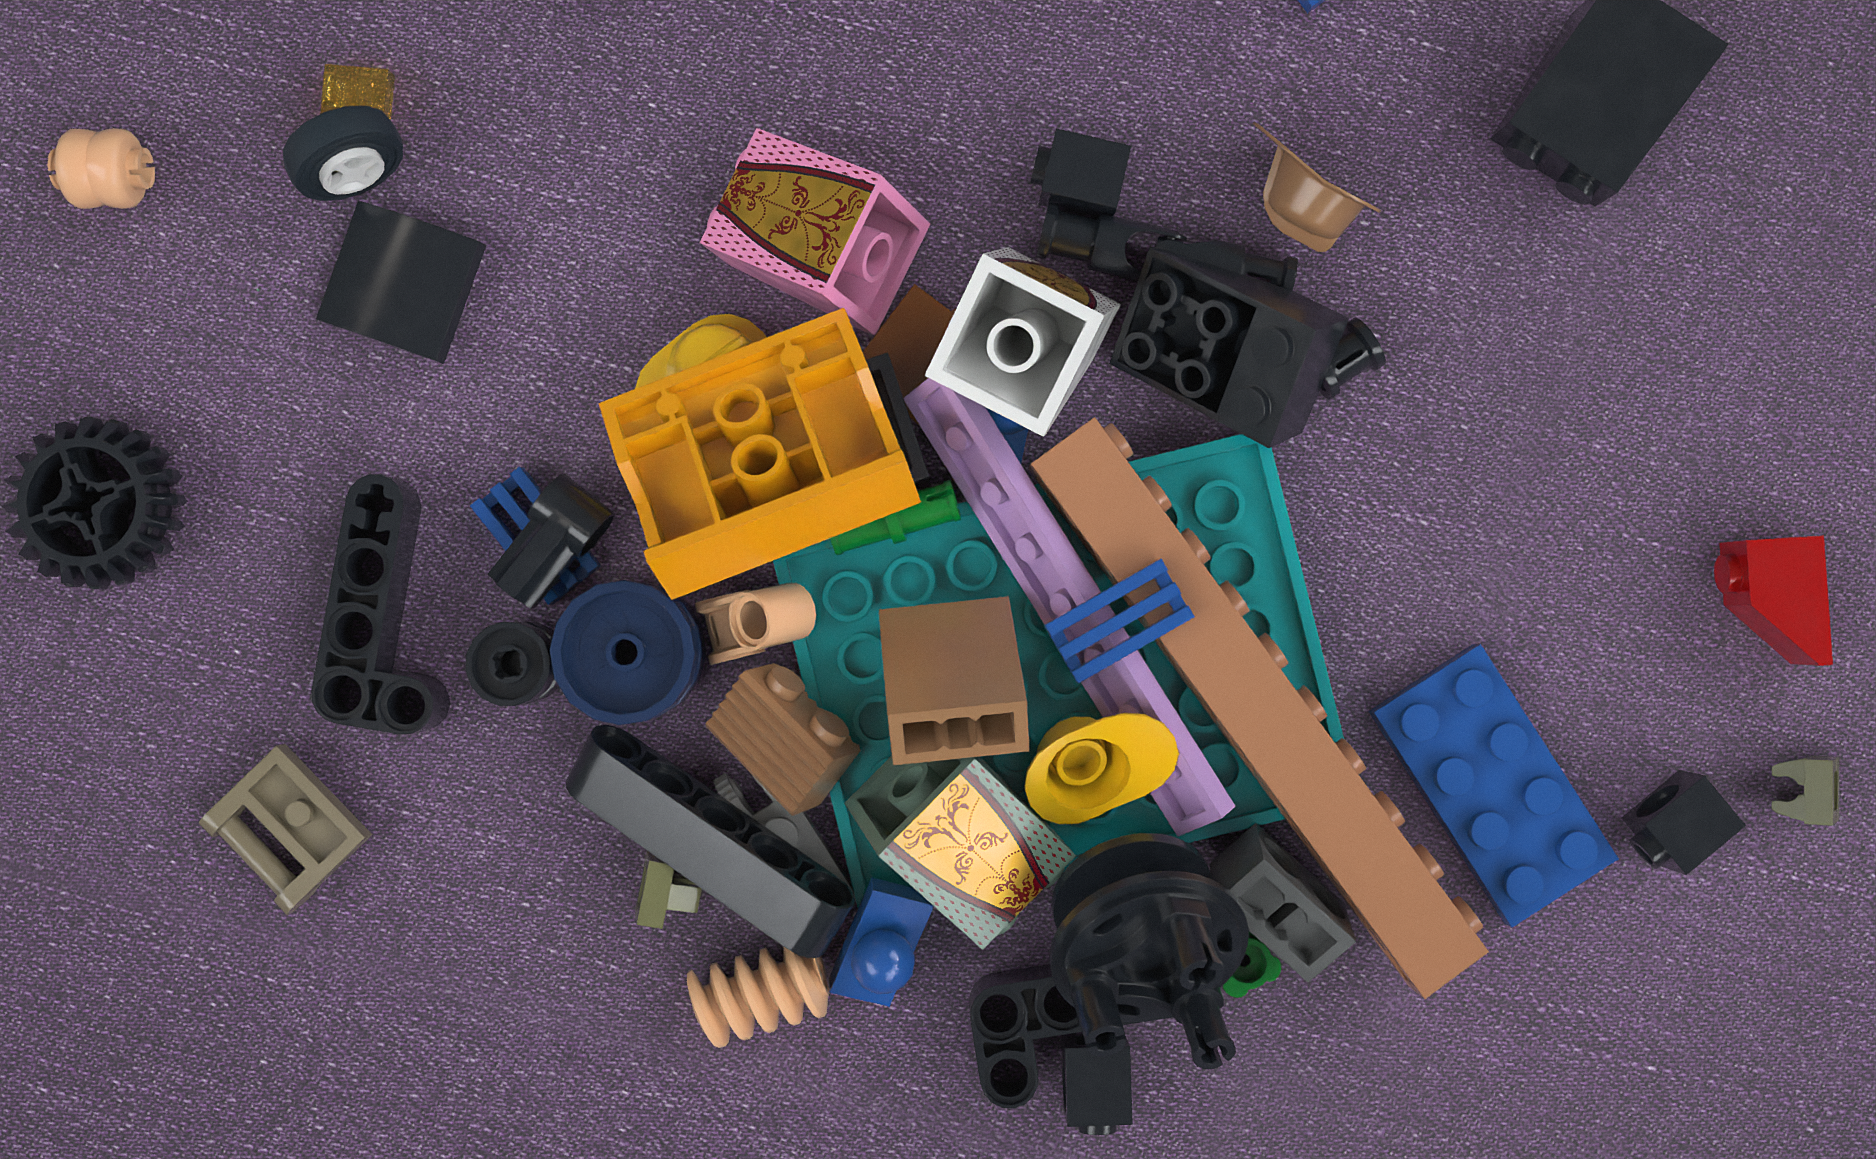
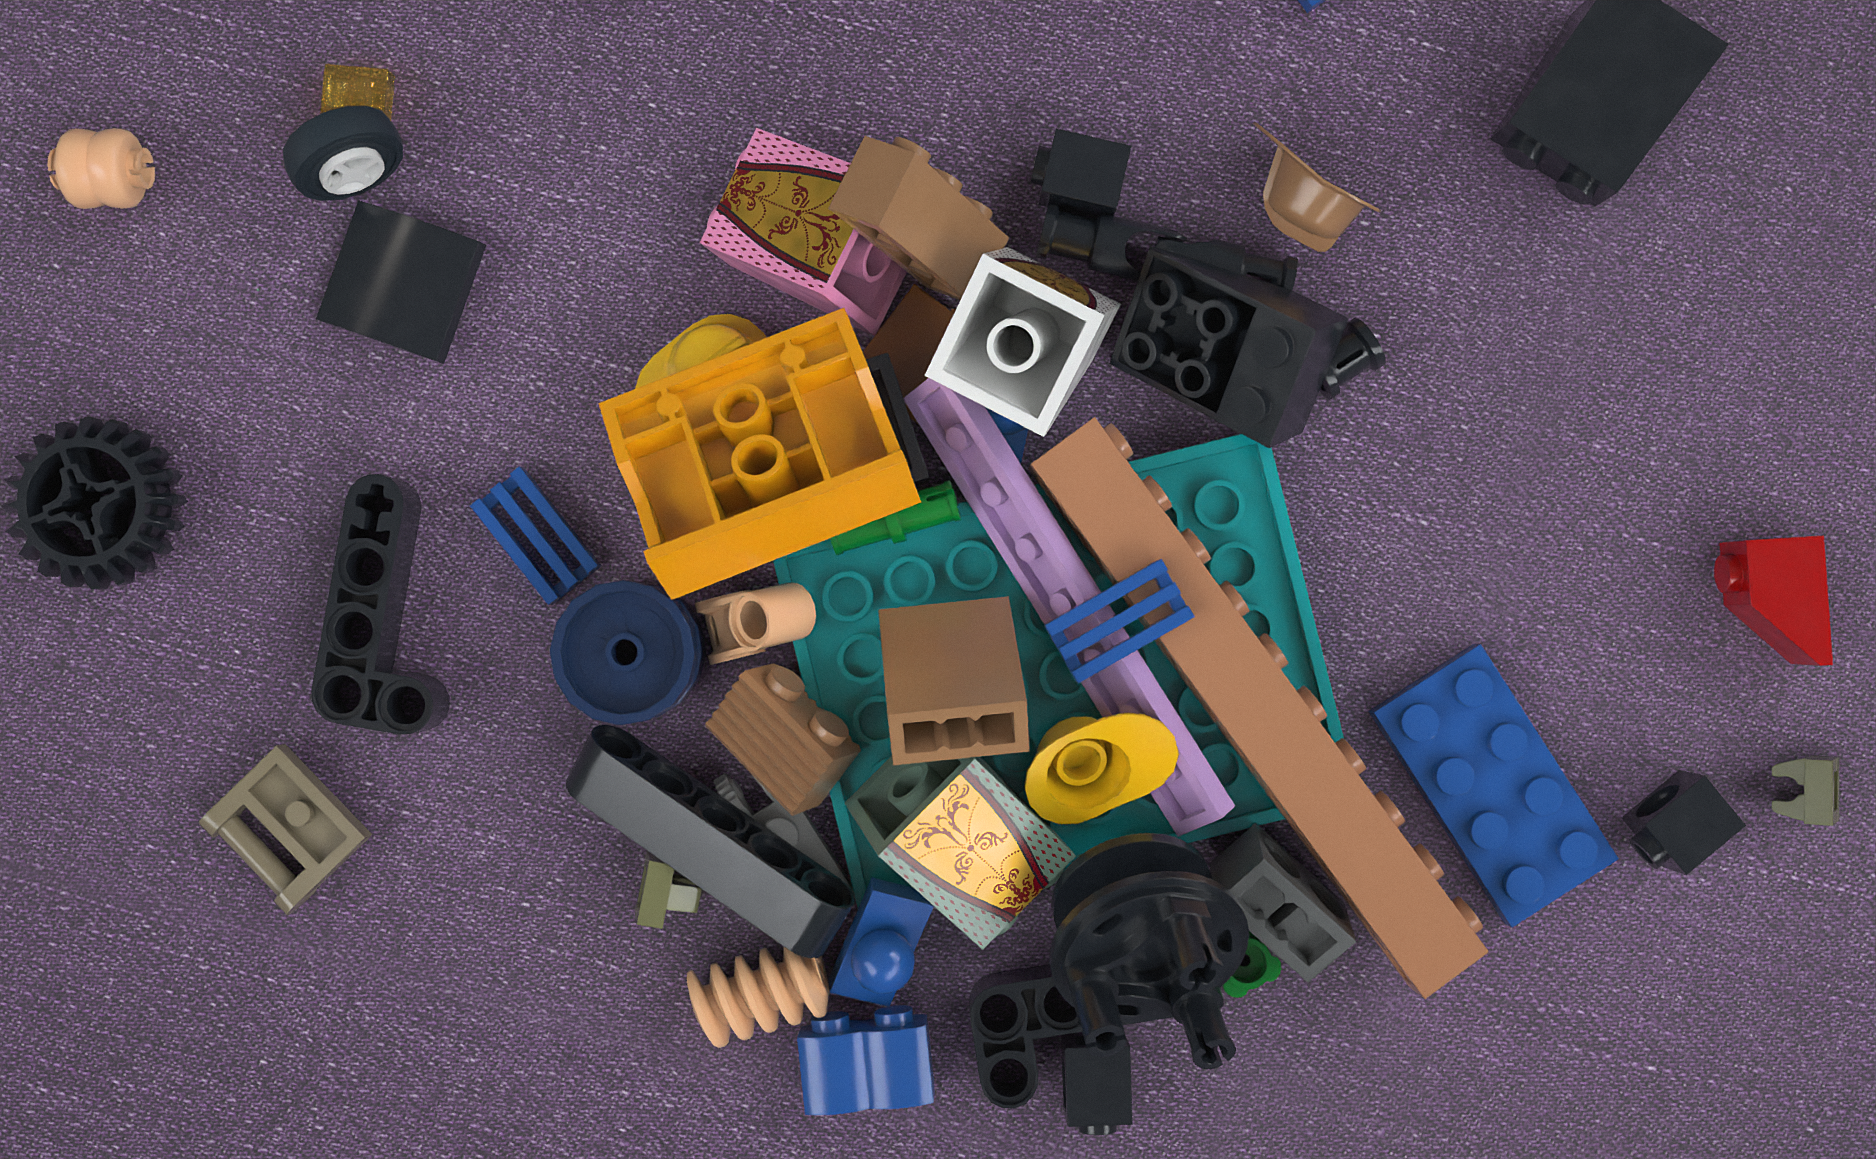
black wheel [465,622,559,706] -> none
black piece [487,473,615,609] -> none
none -> blue brick [797,1005,935,1115]
none -> medium nougat brick [828,136,1009,300]

